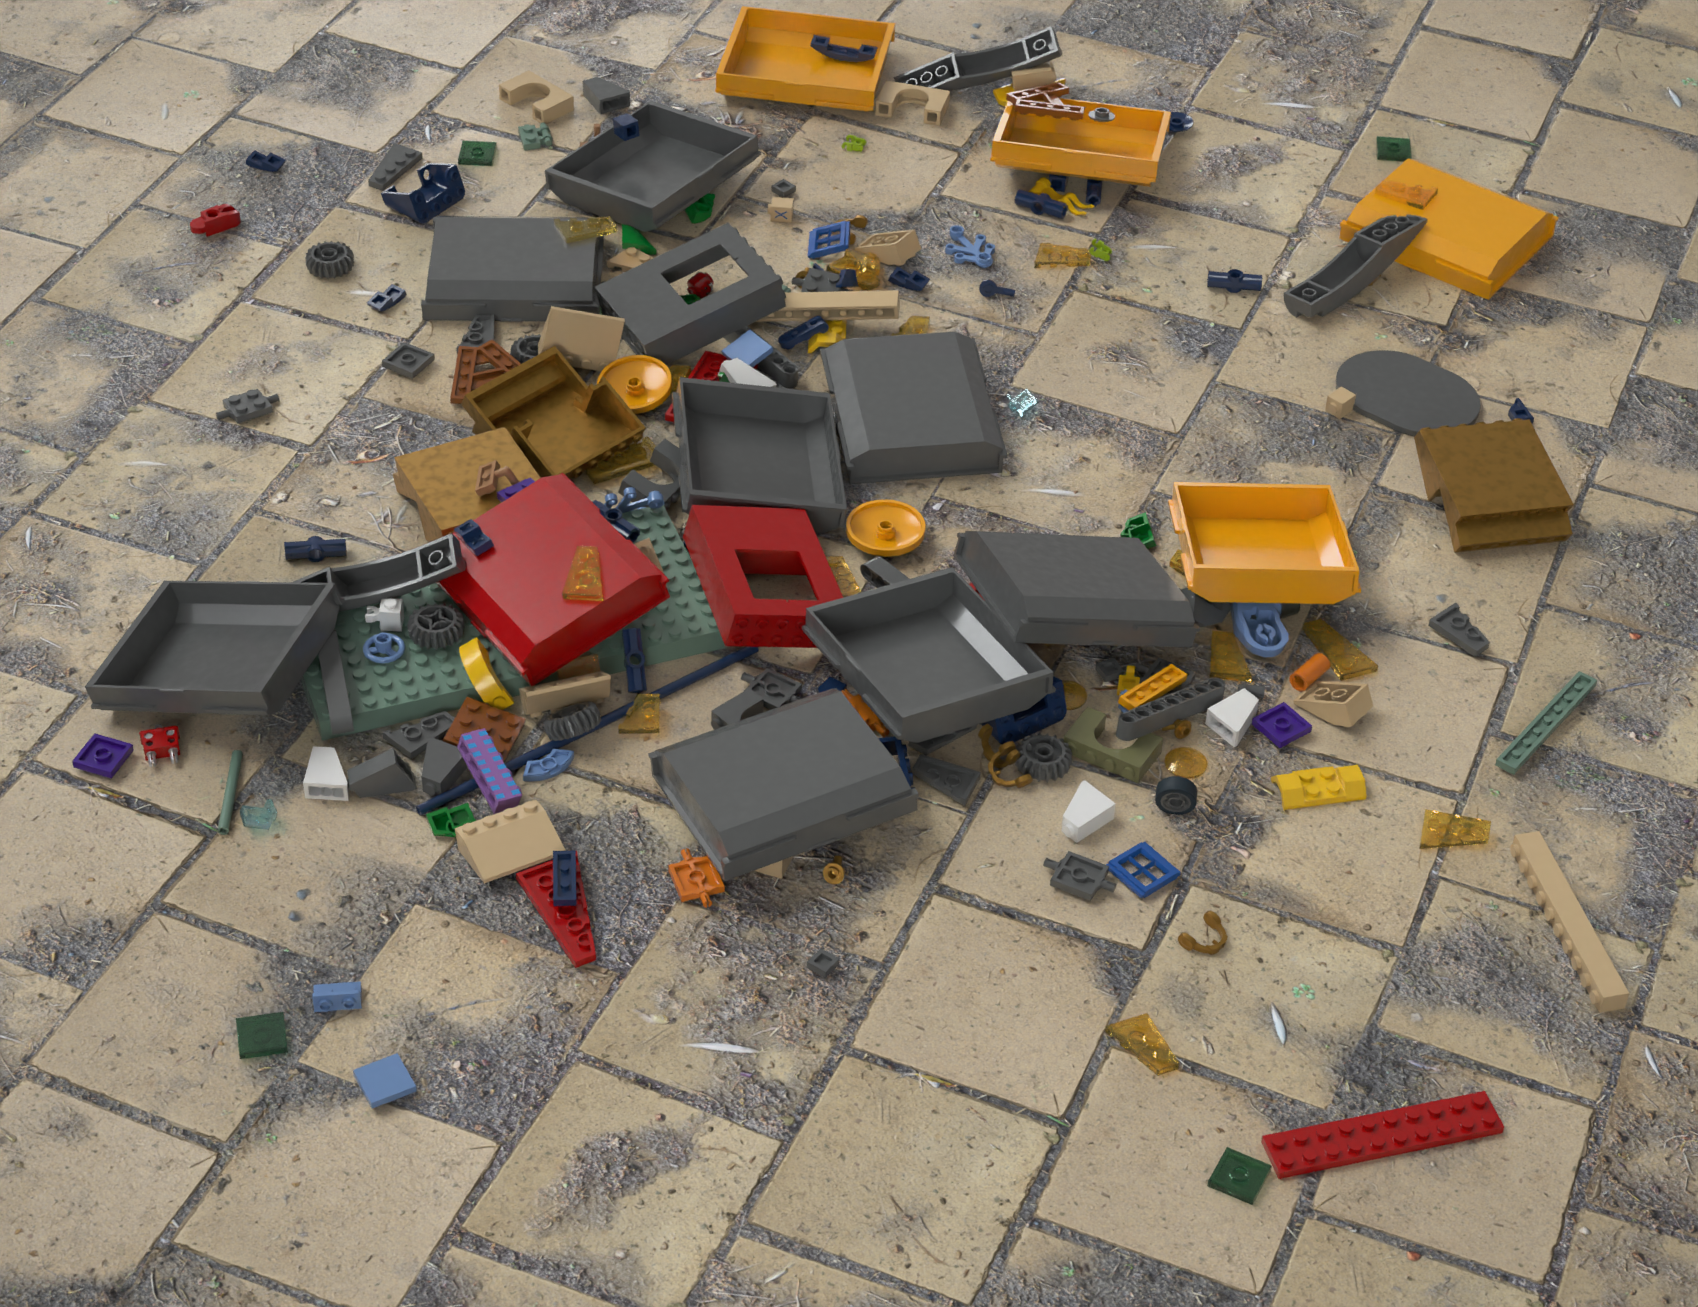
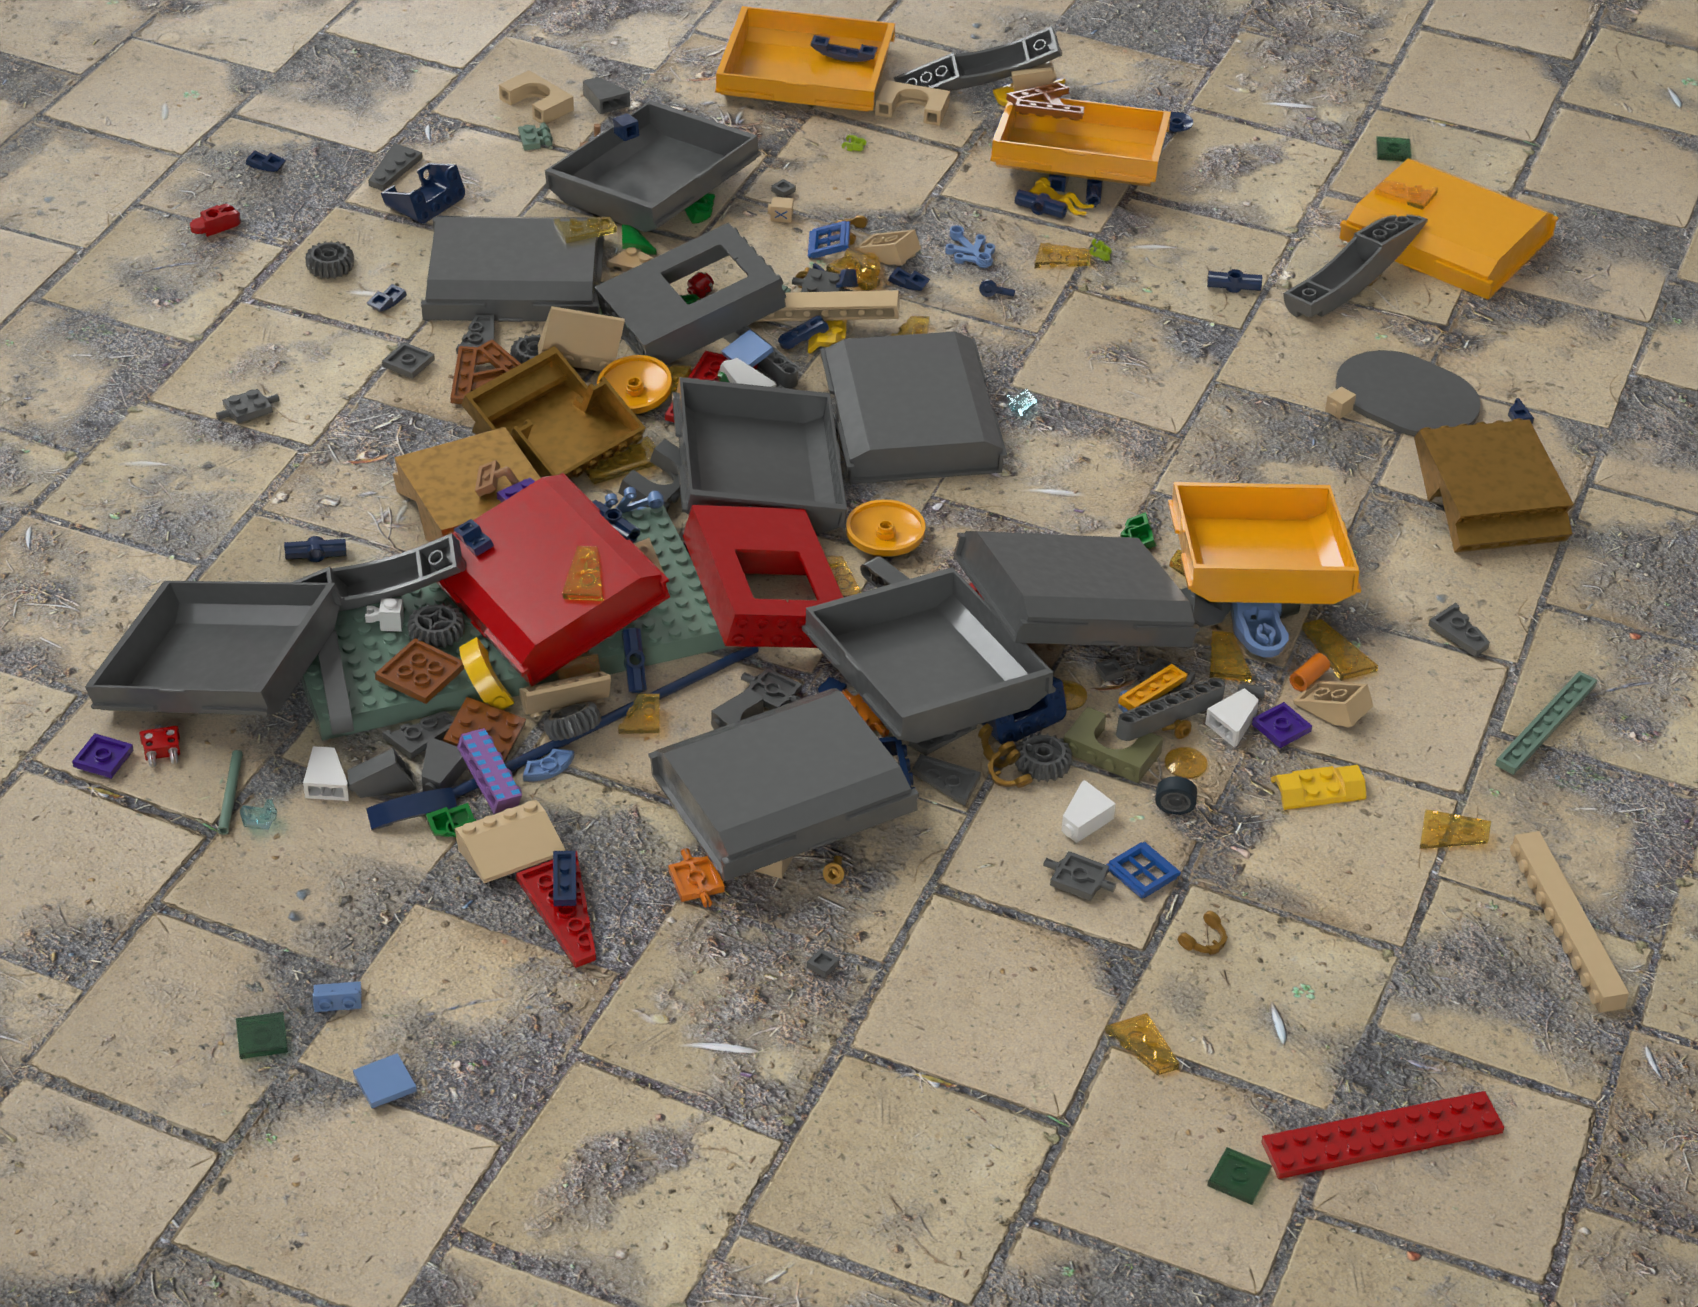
medium blue piece [363,632,405,663] -> none
clear green tile [458,140,497,166] -> none
dark grey piece [1088,108,1115,122] -> none
yellow plate [1117,665,1140,696] -> none
none -> dark blue slope [366,787,457,830]
none -> dark orange plate [375,638,465,704]

